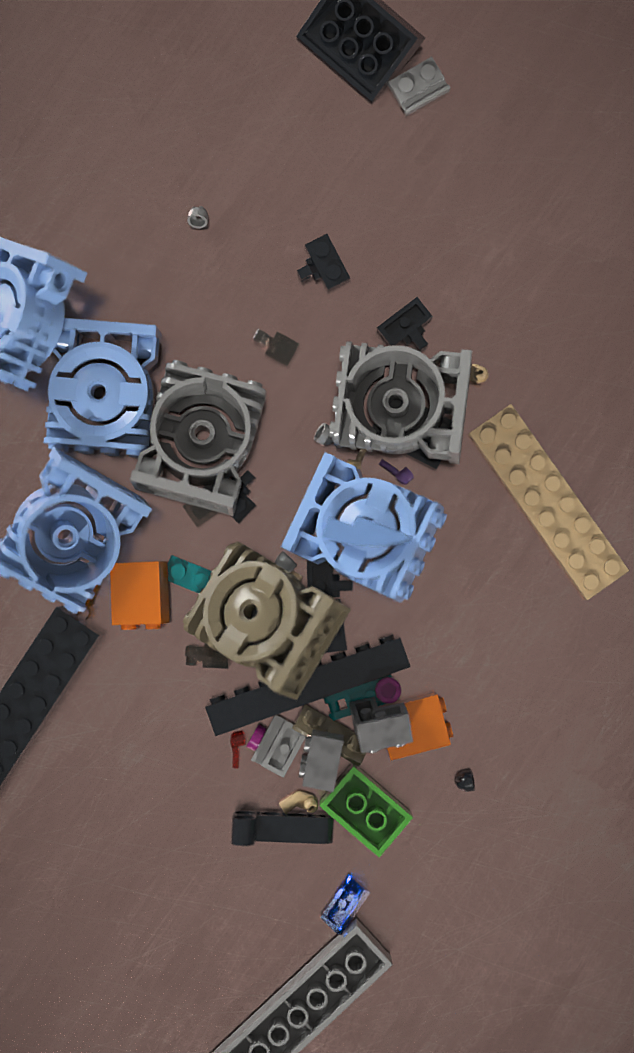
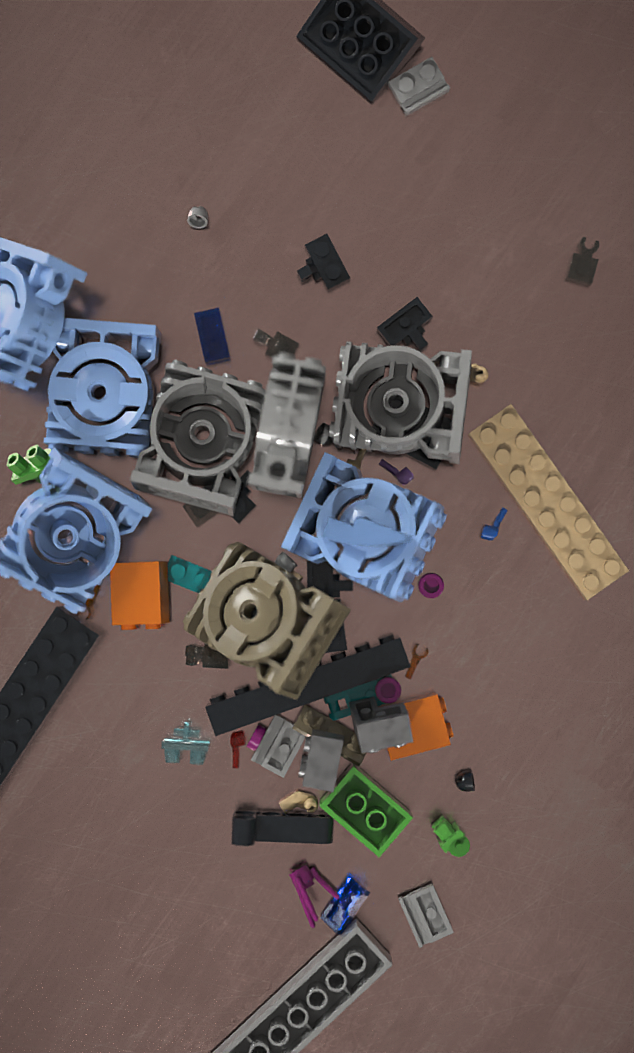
none -> bright green hips [7,445,52,485]
none -> clear light blue hips [161,722,210,765]
none -> clear blue plate [194,308,231,364]
none -> light grey brick [248,352,326,499]
none -> magenta plant [289,864,340,928]
none -> light grey plate [398,883,454,948]
none -> clear orange hand [405,644,428,679]
none -> magenta tile [418,573,444,598]
none -> bright green hips [431,815,470,857]
none -> blue hand [481,508,508,541]
none -> clear smoke plate [566,237,599,286]

